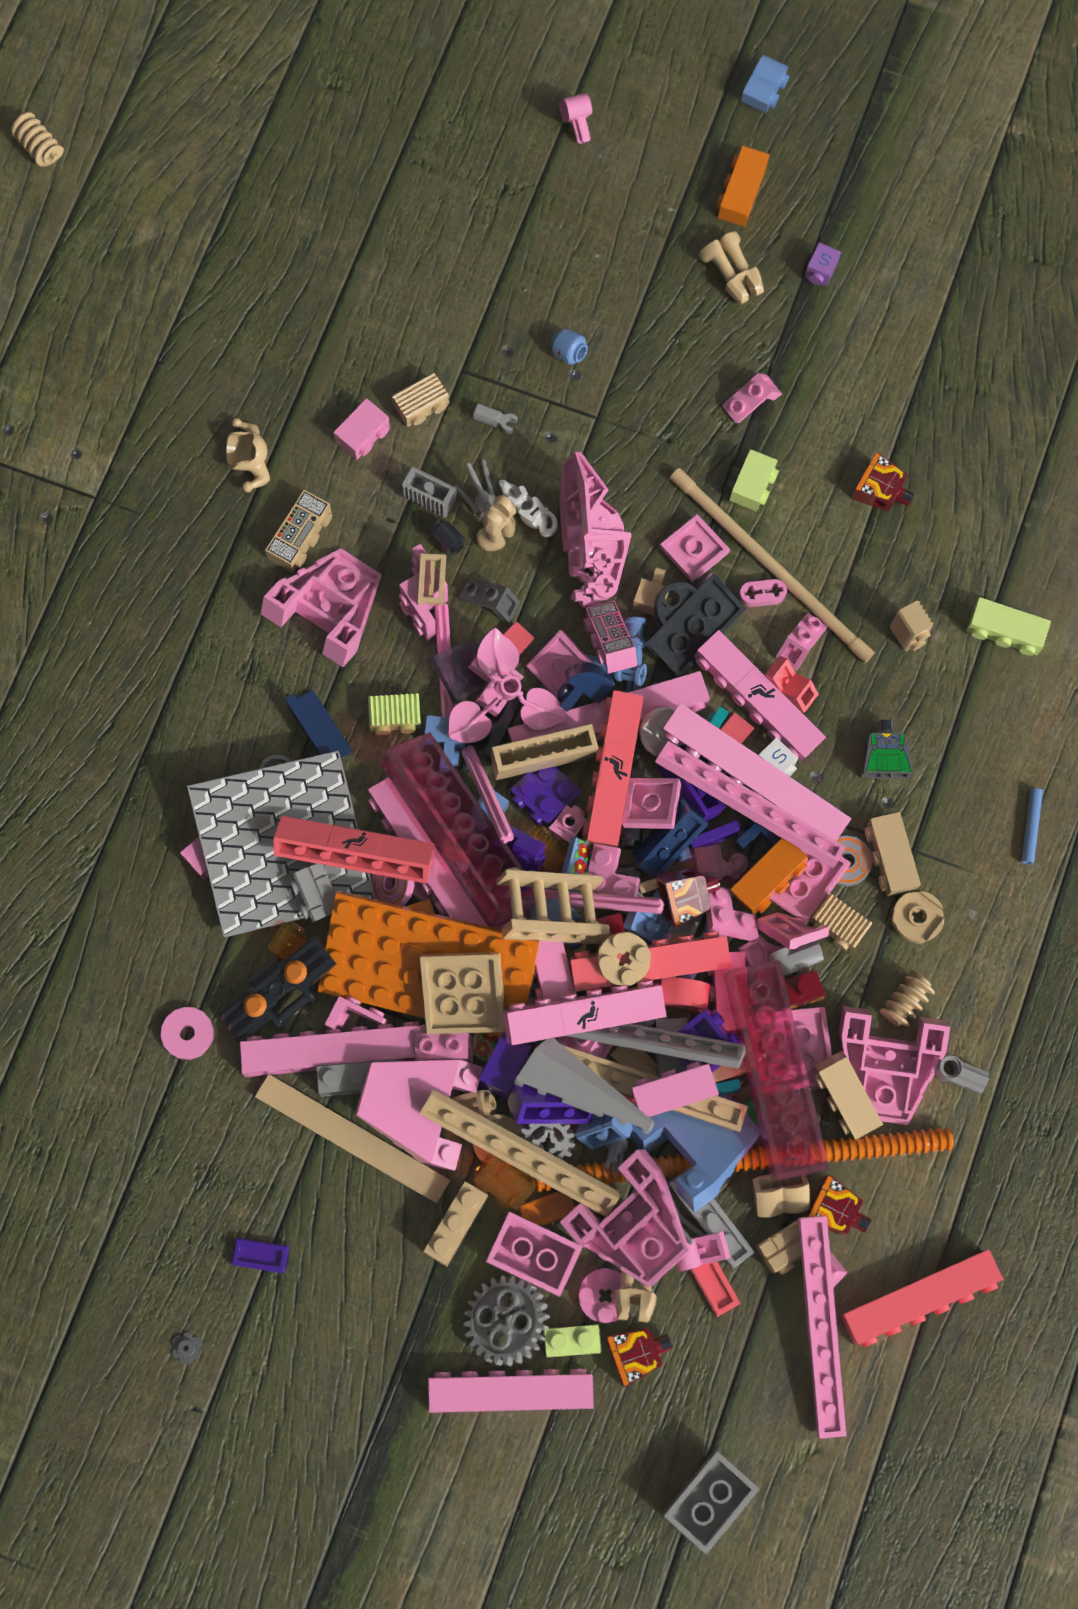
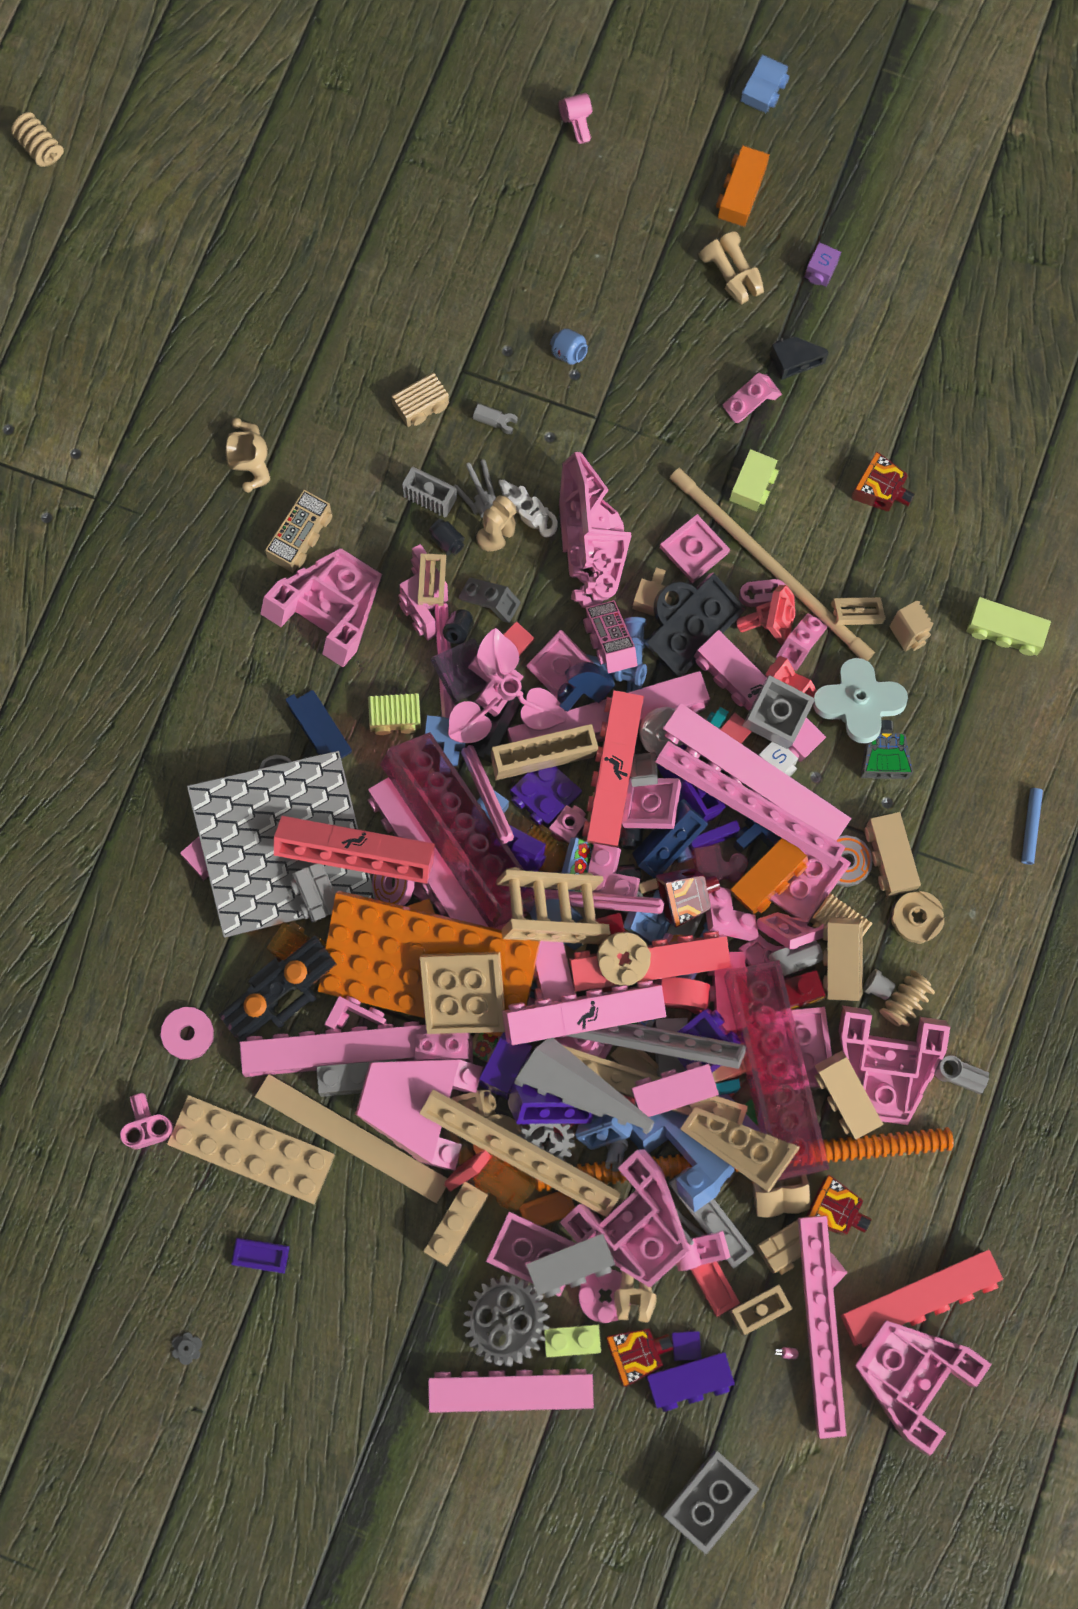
bright pink brick [333,398,390,460] -> none
none -> bright pink beam [121,1093,174,1149]
none -> tan plate [167,1095,335,1205]
none -> black brick [443,609,474,644]
none -> coral tile [444,1150,492,1191]
none -> light grey brick [526,1234,615,1298]
none -> light grey tile [631,752,658,787]
none -> dark purple brick [646,1352,735,1412]
none -> dark purple tile [672,1331,702,1361]
none -> tan wing [680,1107,800,1192]
none -> tan brick [729,1285,792,1336]
none -> coral piece [736,585,795,645]
none -> light grey brick [742,675,815,749]
none -> black slope [770,337,829,380]
none -> bright pink piece [775,1347,799,1359]
none -> light aqua plant [813,658,908,743]
none -> tan brick [823,917,863,1001]
none -> tan tile [831,597,885,625]
none -> bright pink wedge [855,1321,991,1456]
none -> light grey piece [863,969,895,1000]

